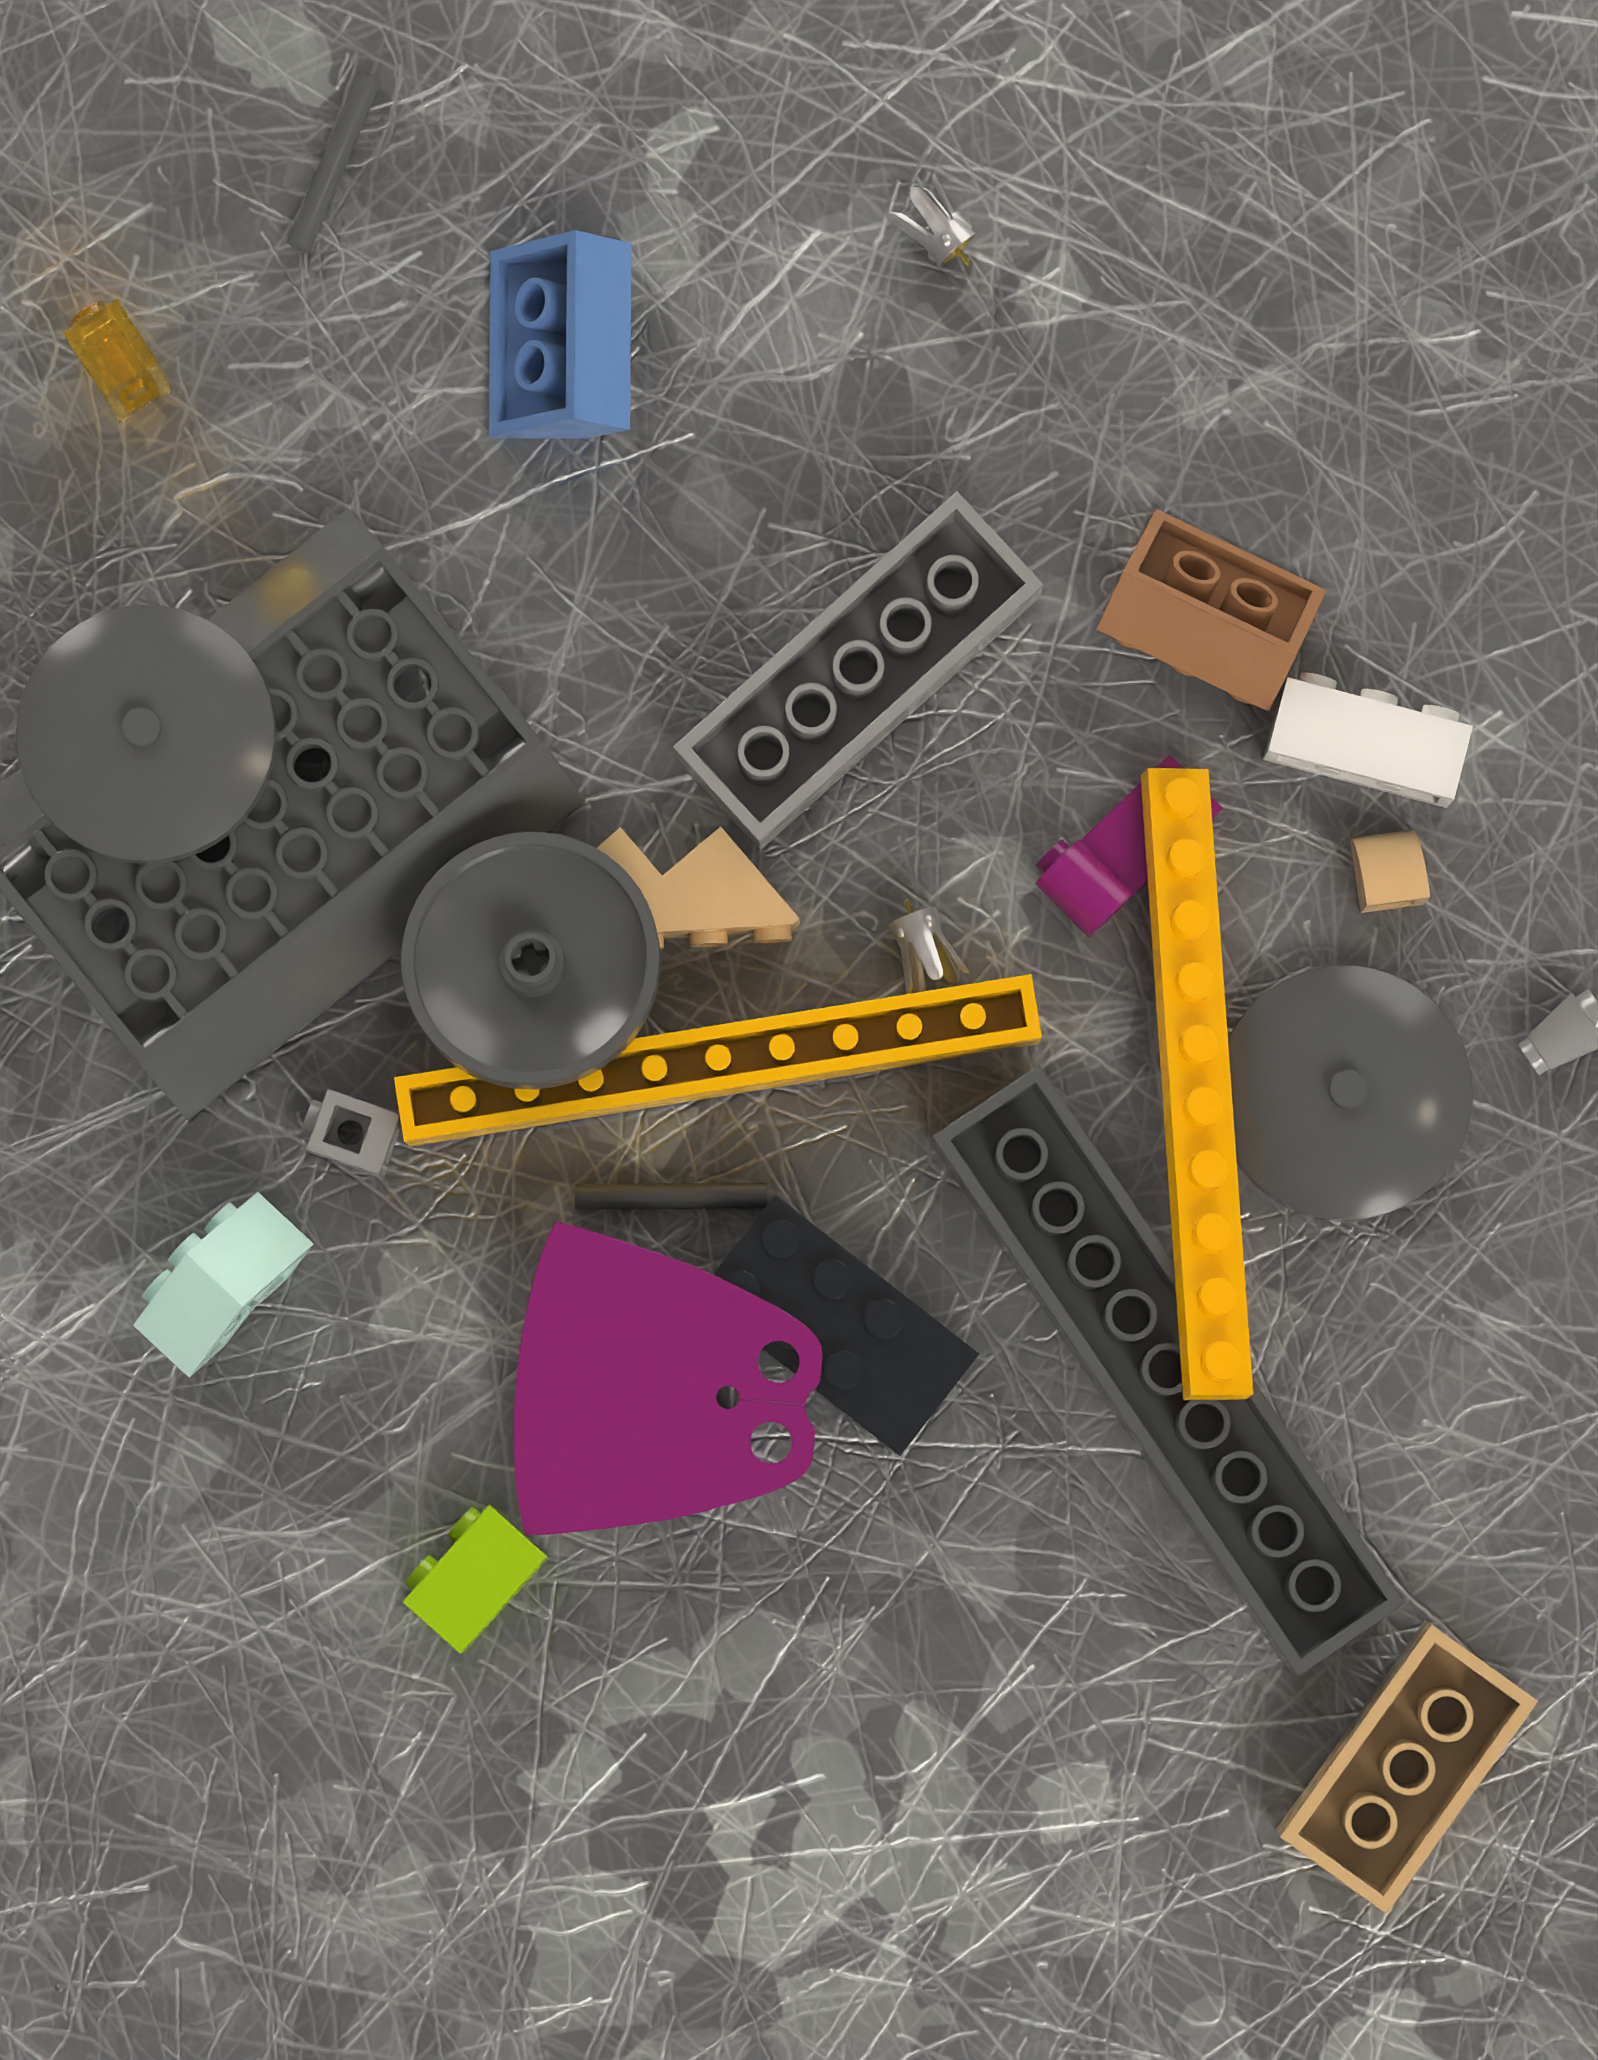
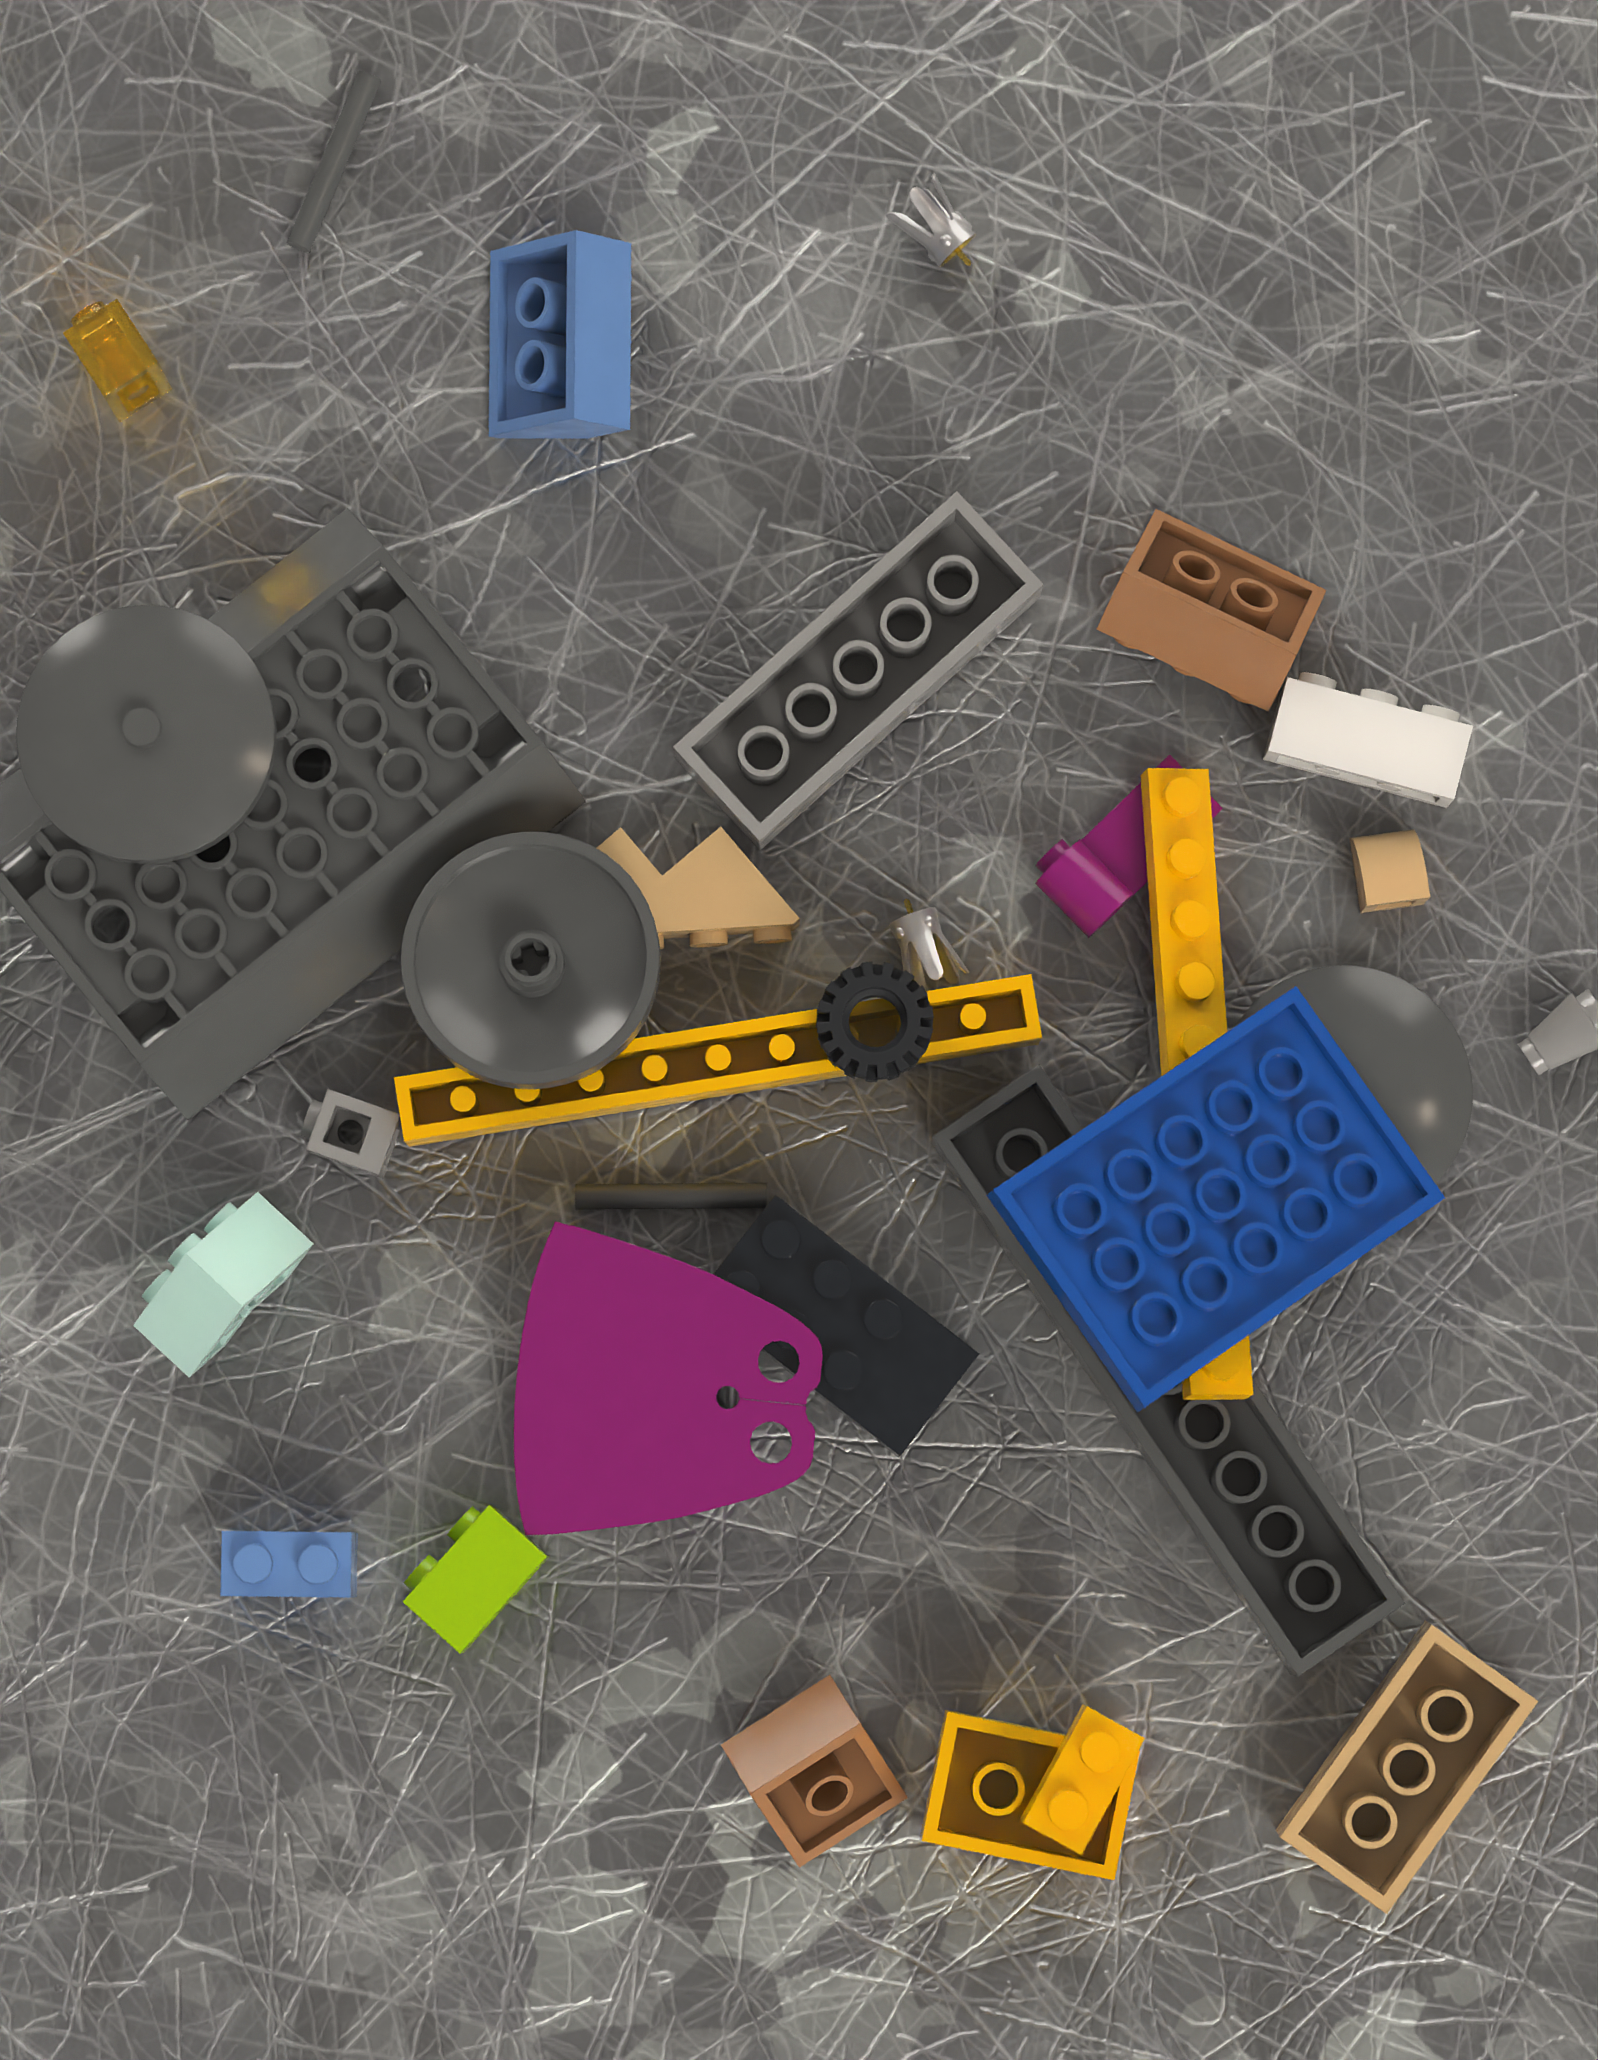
none -> medium blue brick [220,1531,358,1598]
none -> medium nougat slope [721,1675,908,1868]
none -> black tyre [816,961,934,1082]
none -> yellow brick [920,1710,1140,1880]
none -> blue plate [986,986,1445,1412]
none -> yellow brick [1020,1704,1145,1855]

